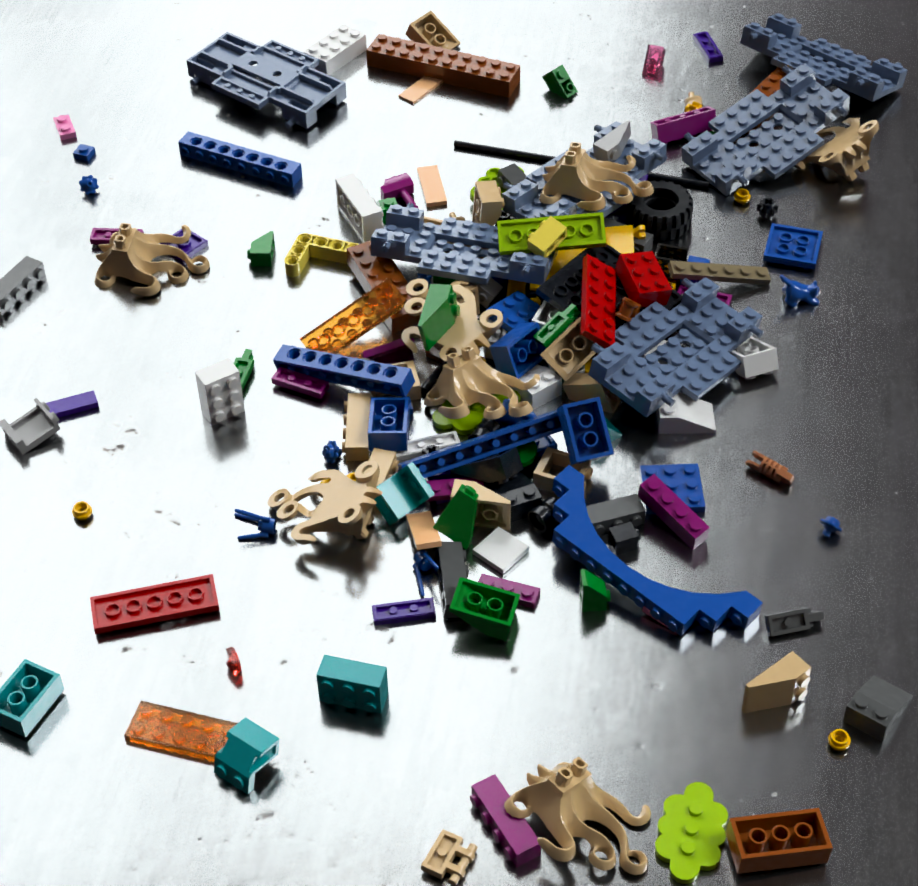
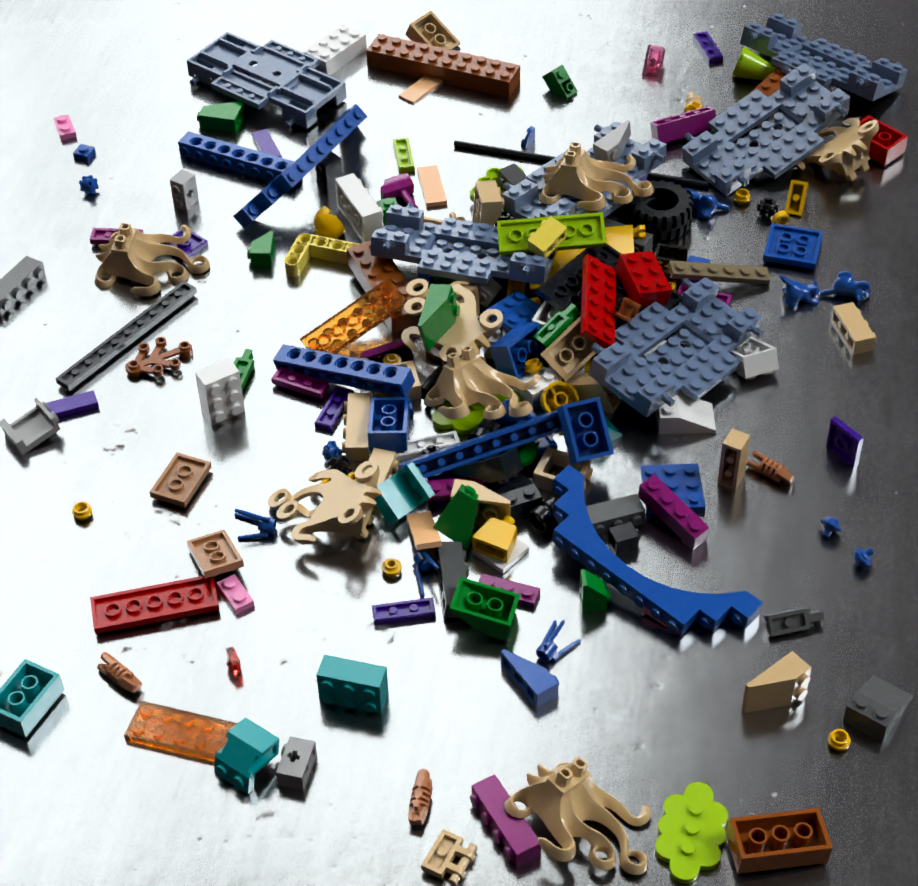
none -> plate [55,281,197,391]
none -> nougat hinge [97,652,143,693]
none -> dark orange plant [125,337,193,377]
none -> medium nougat plate [149,452,212,507]
none -> light grey brick [170,169,199,211]
none -> medium nougat plate [186,529,244,579]
none -> green slope [197,101,246,133]
none -> bright pink plate [216,574,254,615]
none -> blue arch [233,104,368,229]
none -> tile [252,129,282,158]
none -> light grey brick [274,736,317,791]
none -> black slope [306,136,342,192]
none -> yellow cylinder [313,206,346,239]
none -> dark purple tile [314,386,354,432]
none -> black gear [327,455,352,476]
none -> yellow plate [381,558,402,577]
none -> yellow plate [383,354,401,364]
none -> lime tile [393,138,415,173]
none -> nougat hinge [408,768,433,825]
none -> yellow torso [472,516,517,563]
none -> slope [501,649,559,707]
none -> tile [521,126,535,149]
none -> yellow plate [524,358,543,374]
none -> blue plant [536,620,581,662]
none -> yellow cylinder [540,381,579,414]
none -> blue animal [686,188,730,219]
none -> tan brick [717,428,750,490]
none -> lime cone [732,47,776,81]
none -> yellow tile [771,210,789,225]
none -> yellow slope [785,180,808,216]
none -> blue animal [819,271,871,305]
none -> dark purple tile [826,416,864,468]
none -> tan brick [831,302,876,355]
none -> blue plant [853,547,875,568]
none -> red brick [860,115,908,166]

